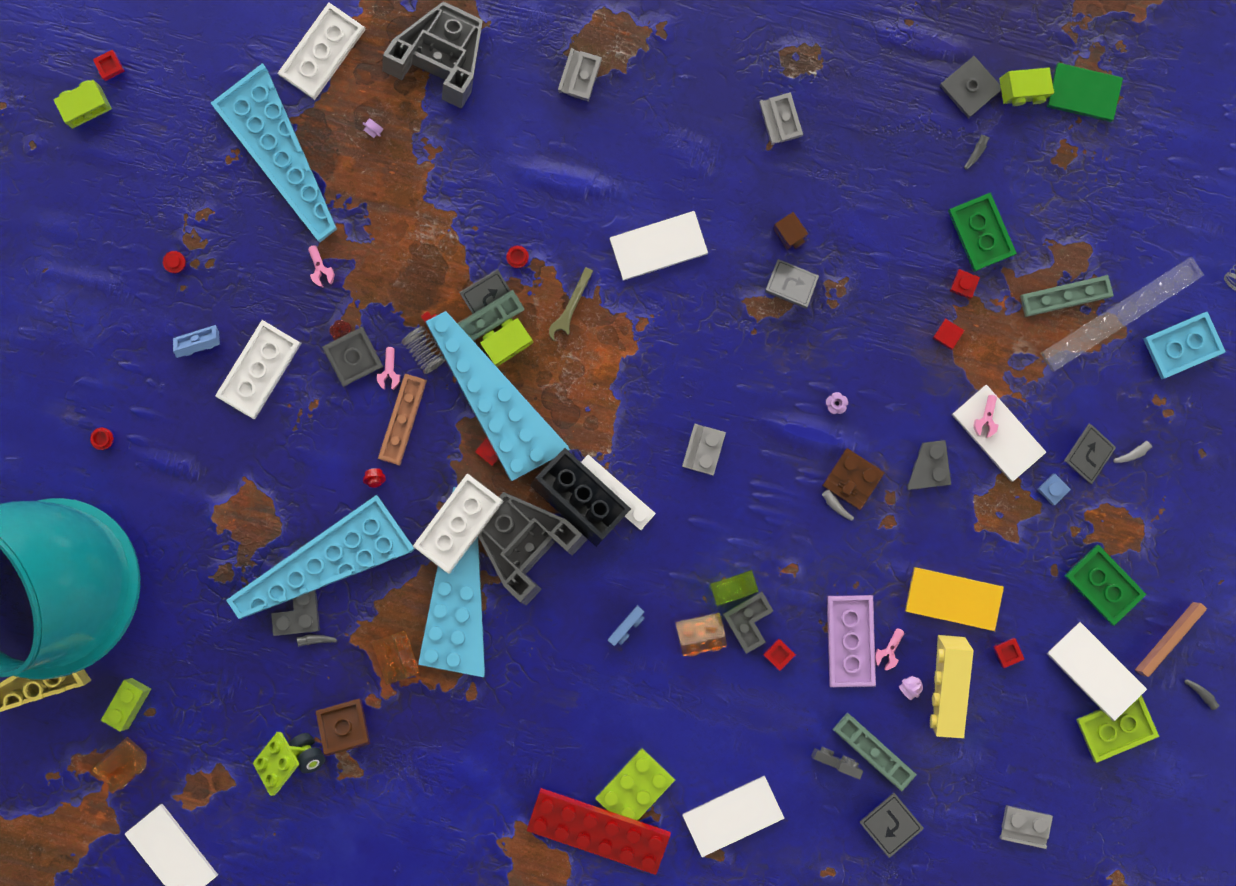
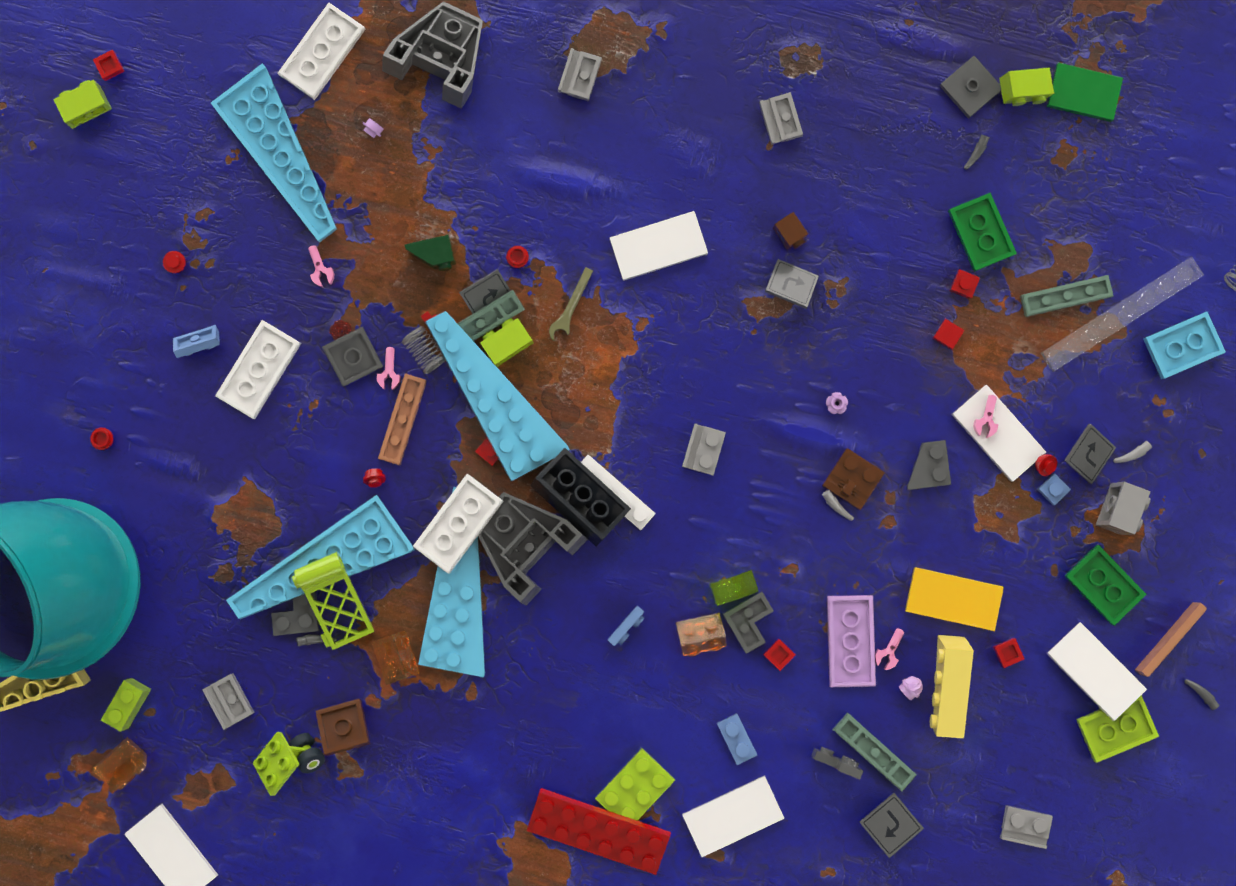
none -> light grey plate [202,673,254,730]
none -> lime piece [292,552,374,650]
none -> dark green slope [404,235,456,271]
none -> medium blue plate [717,713,757,765]
none -> red plate [1035,454,1057,476]
none -> light grey brick [1096,482,1151,535]

